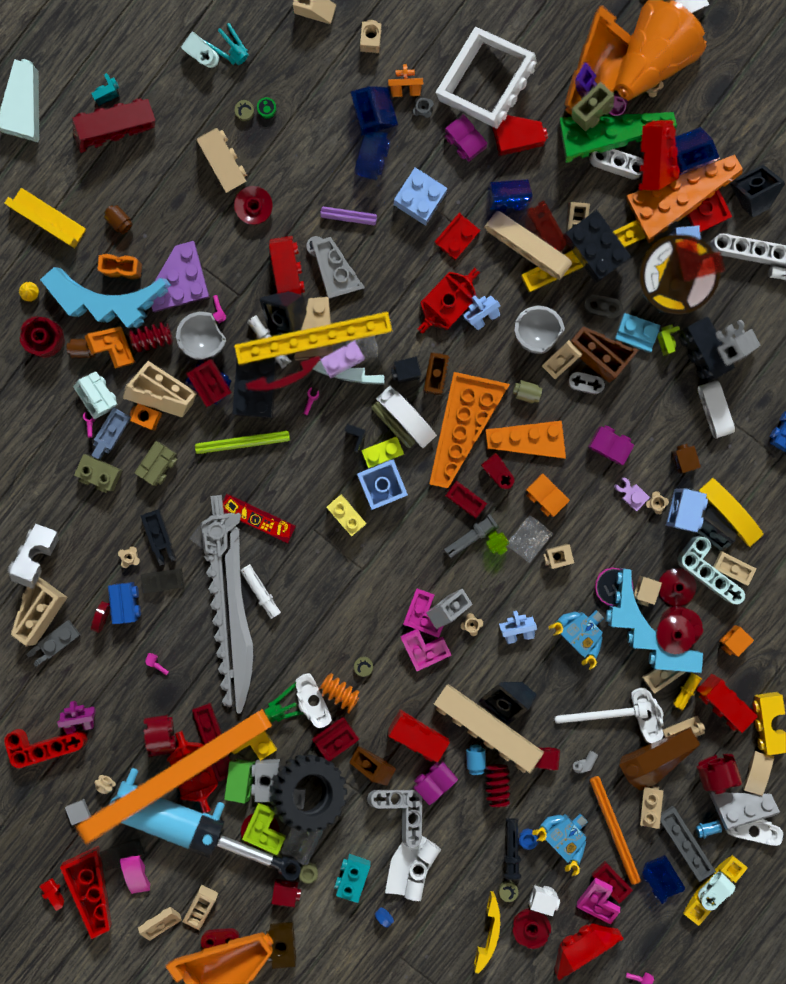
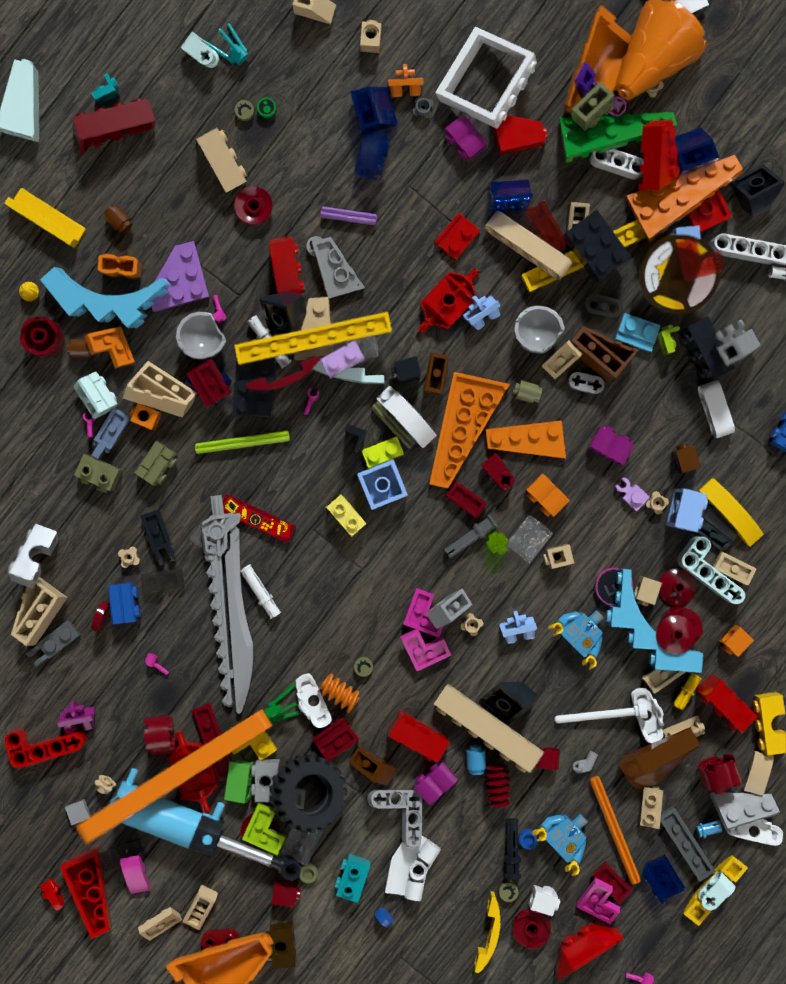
dark red piece [129,322,173,353] -> none
light blue brick [394,168,447,226] -> none

